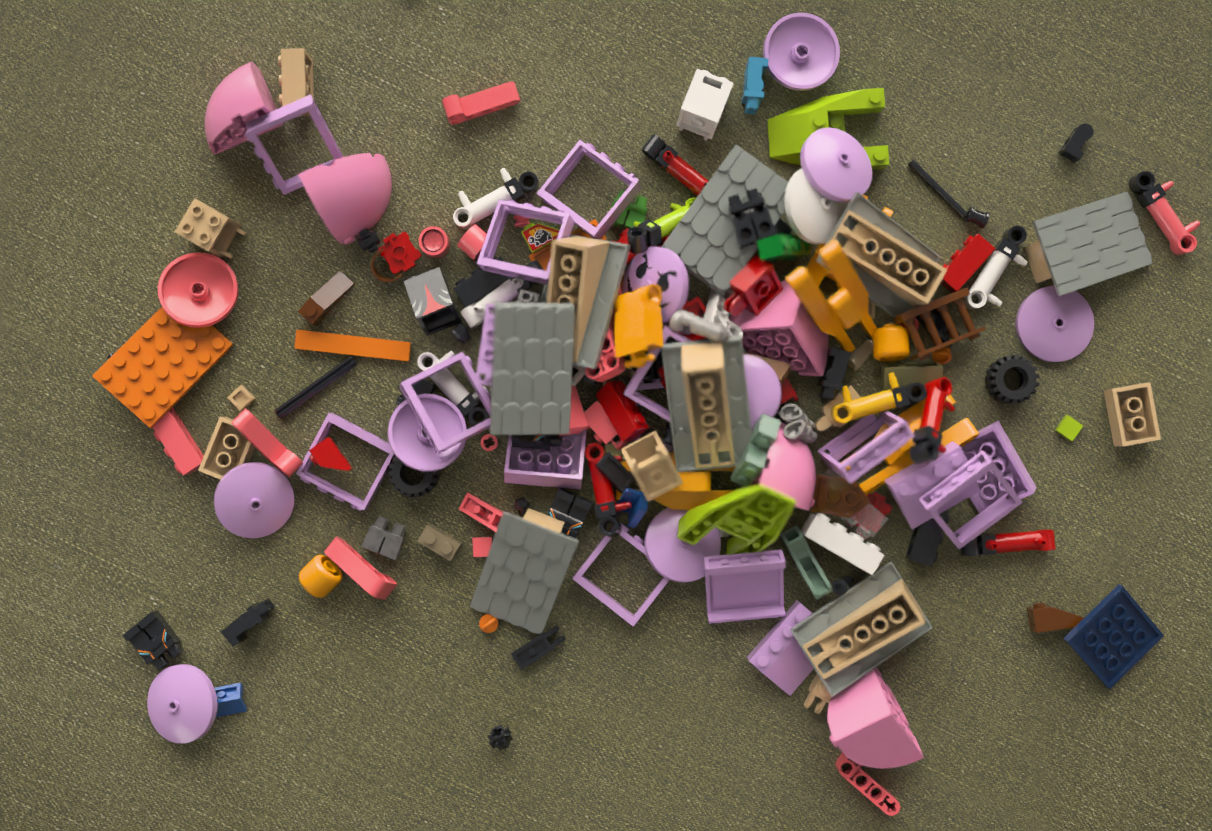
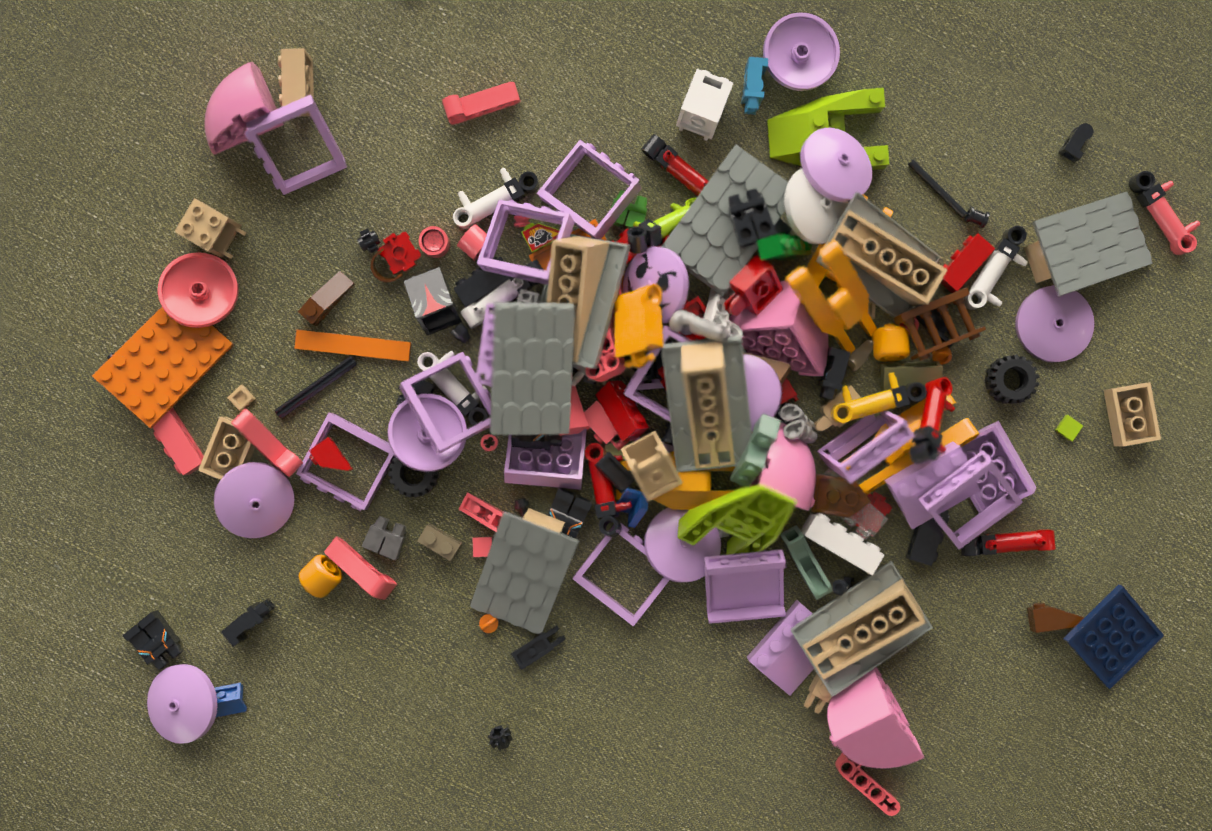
bright pink brick [298,153,392,245] -> none

